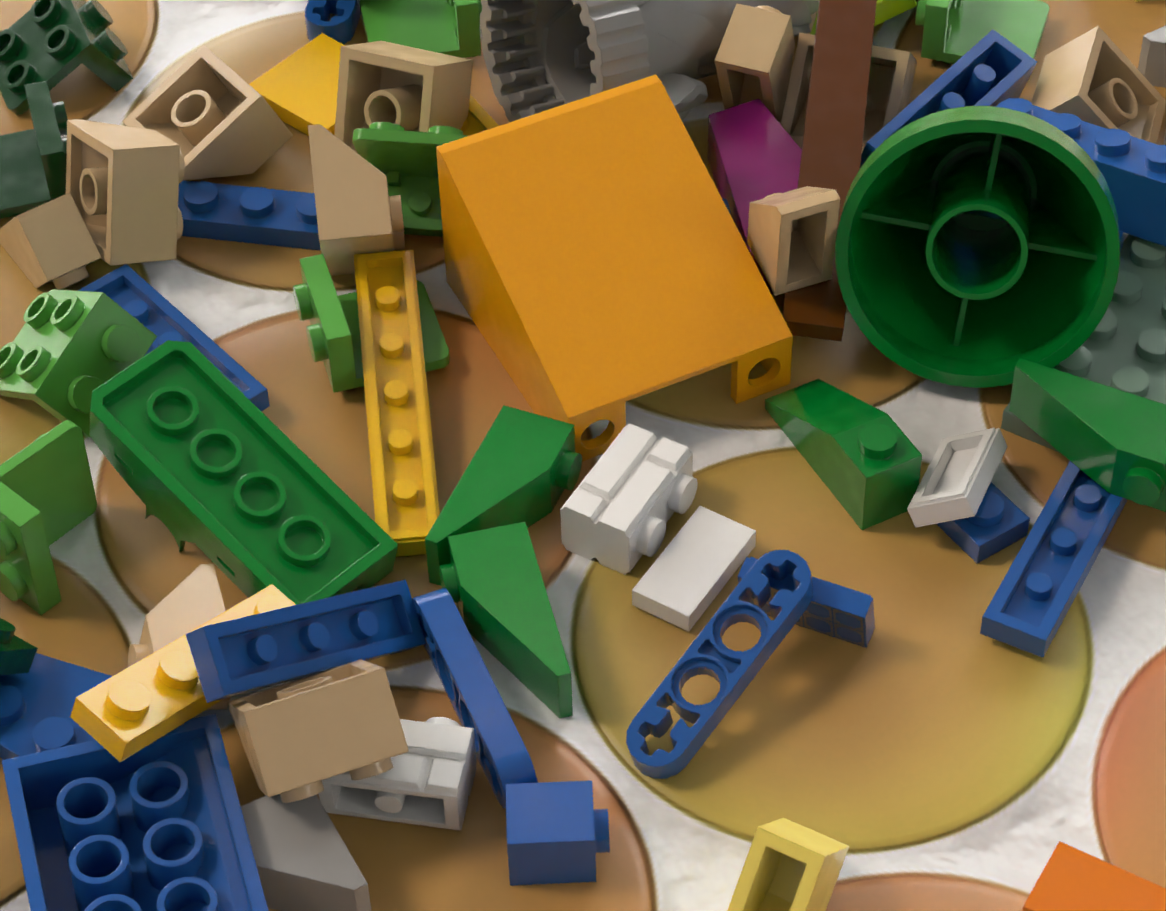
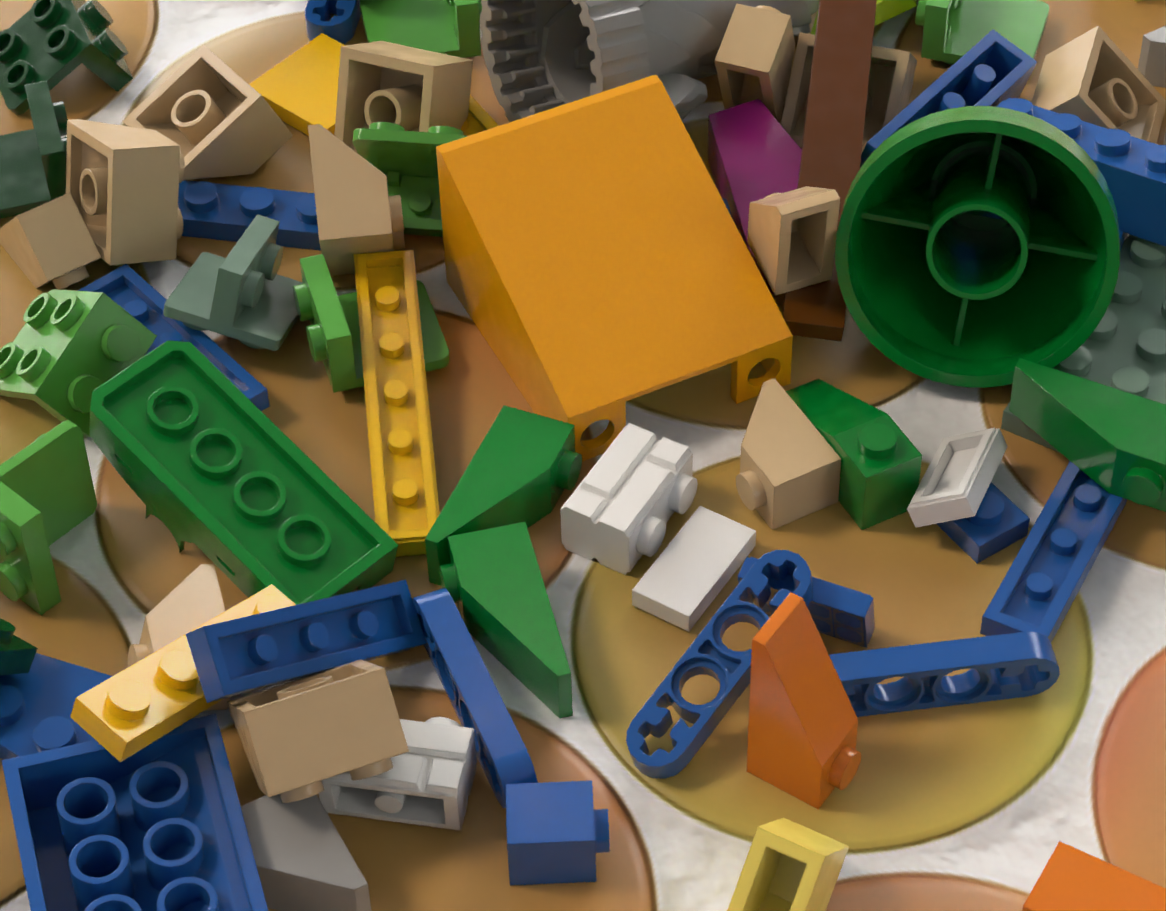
none -> sand green bracket [163,214,303,351]
none -> tan slope [736,378,841,530]
none -> orange slope [747,592,861,810]
none -> blue beam [829,632,1060,717]

